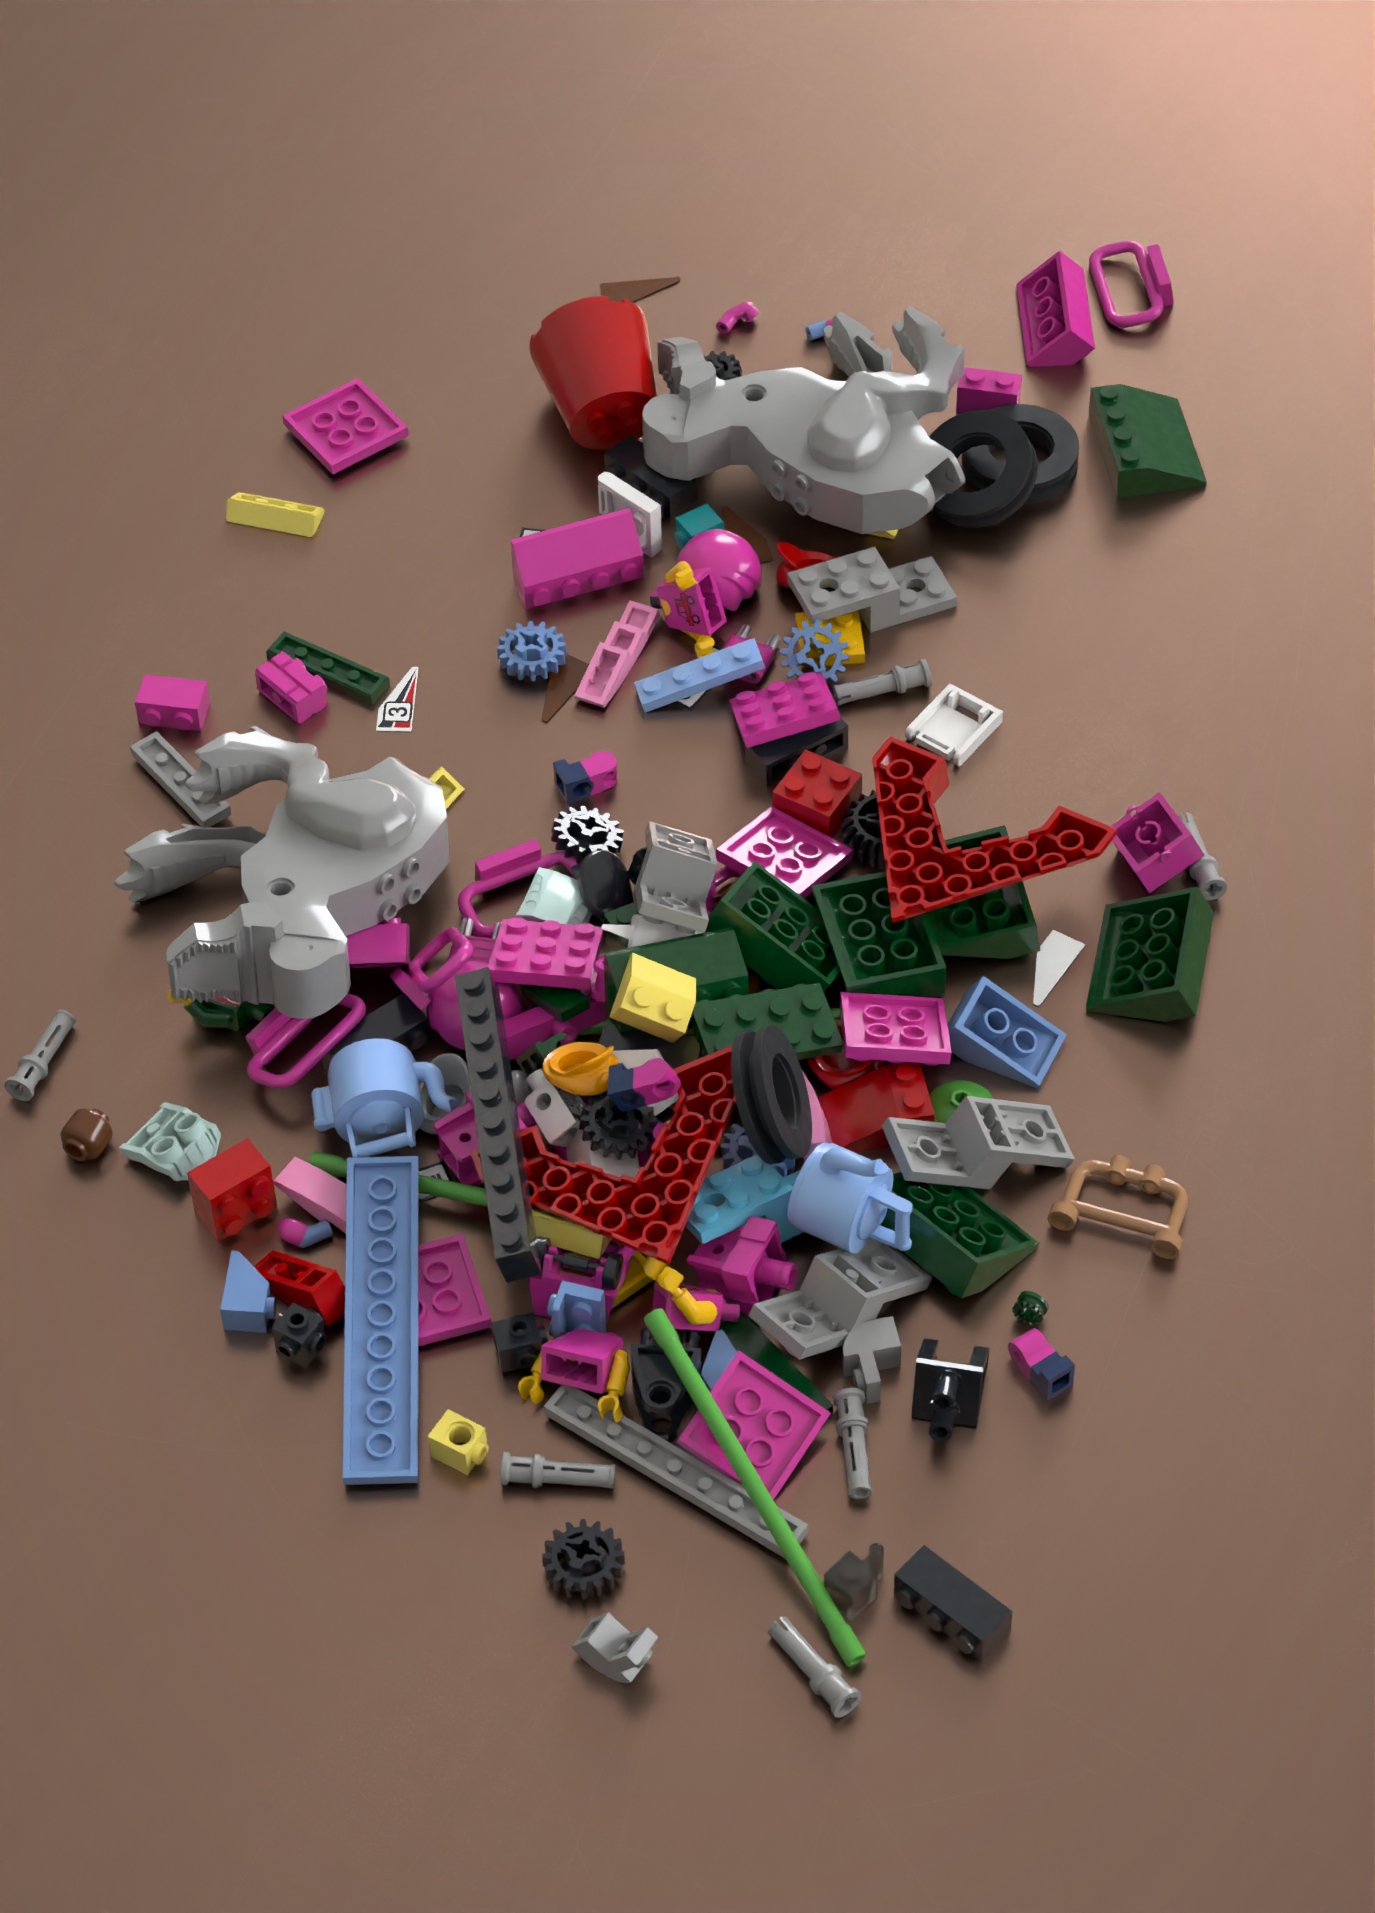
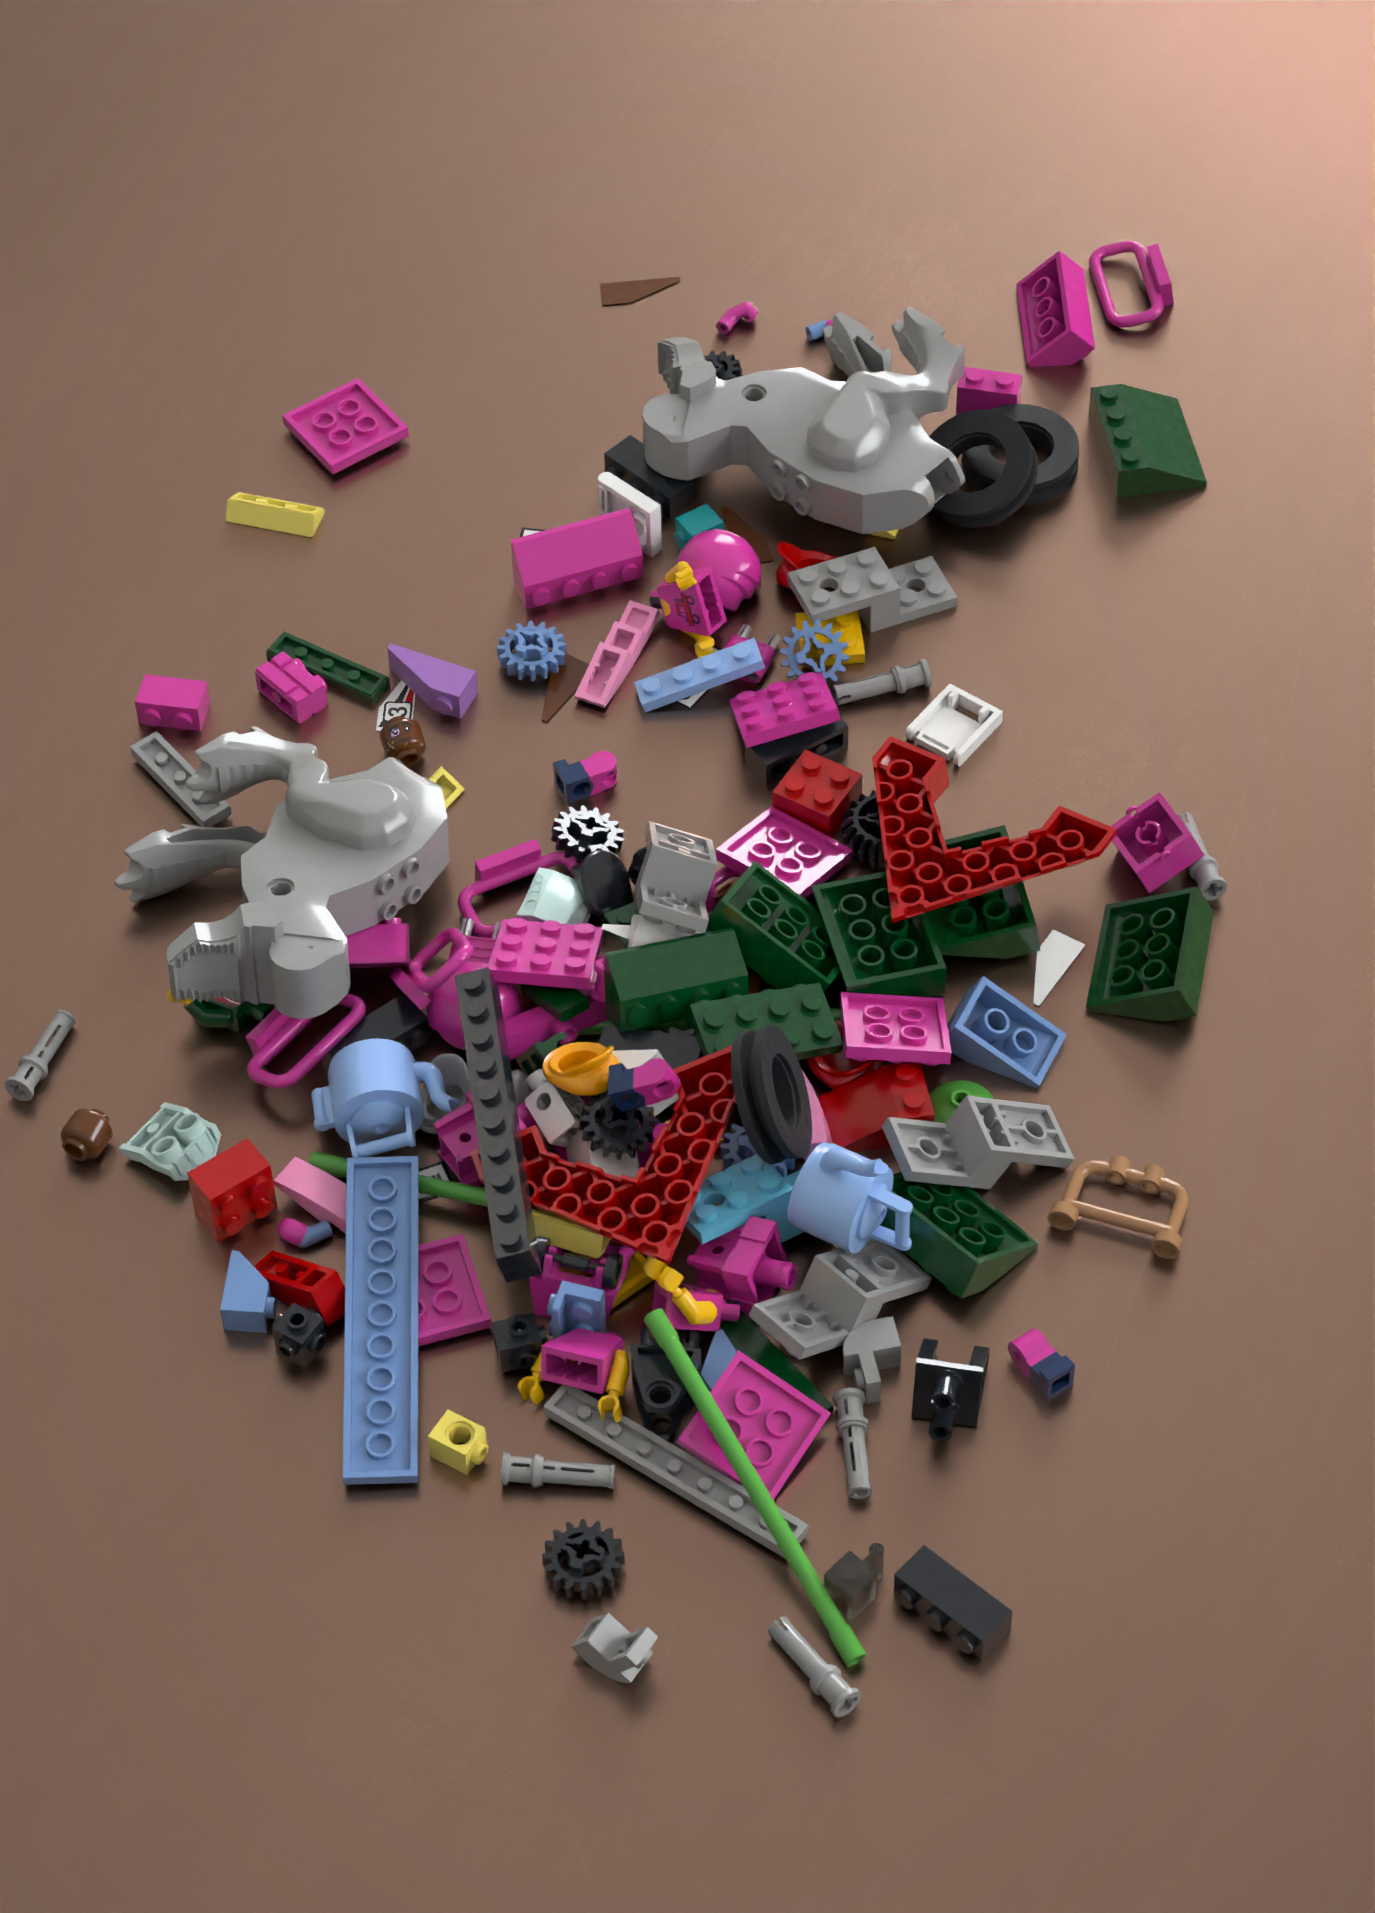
red cone [529,296,657,450] -> none
light yellow slope [609,953,696,1043] -> none
dark green bush [1012,1291,1049,1326] -> none
none -> reddish brown head [380,716,426,766]
none -> medium lavender slope [387,643,478,719]

